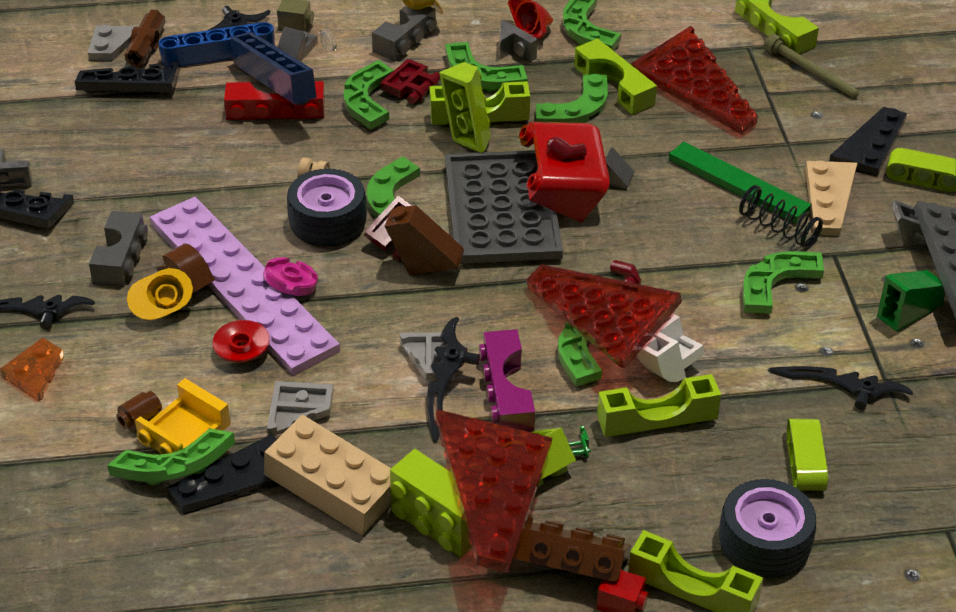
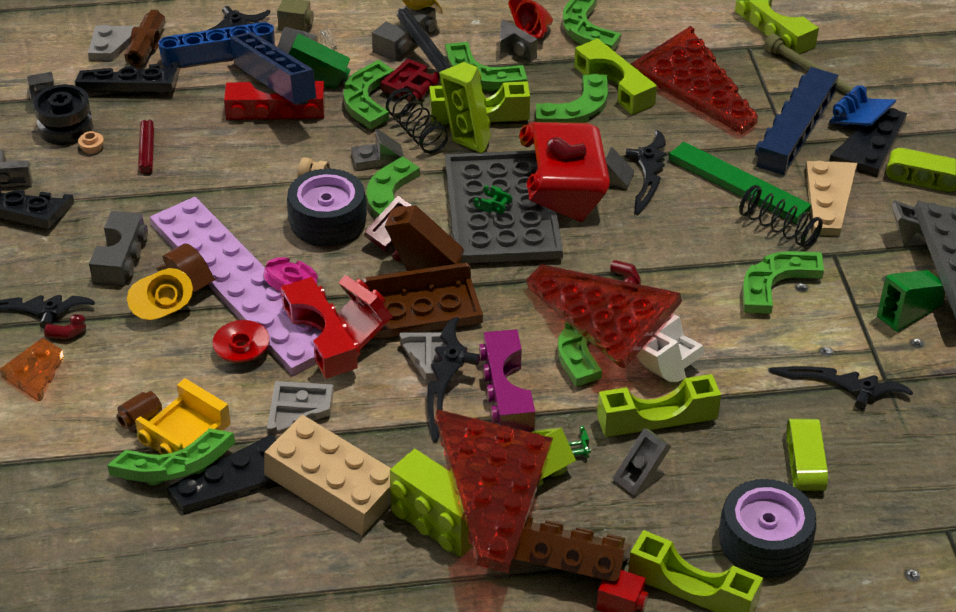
none -> flat silver slope [27,71,54,107]
none -> black wheel [33,84,93,145]
none -> dark red arm [44,314,87,340]
none -> light nougat plate [78,131,104,154]
none -> dark red axle [138,119,154,174]
none -> red arch [281,277,360,379]
none -> green slope [288,33,351,89]
none -> bracket [337,275,393,350]
none -> flat silver slope [351,129,404,171]
none -> reddish brown bracket [362,263,483,340]
none -> black piece [385,88,449,154]
none -> black axle [397,7,452,73]
none -> green piece [473,185,513,214]
none -> flat silver slope [612,428,671,496]
none -> black piece [625,130,667,214]
none -> dark blue brick [755,67,839,175]
none -> blue hinge [829,85,897,127]

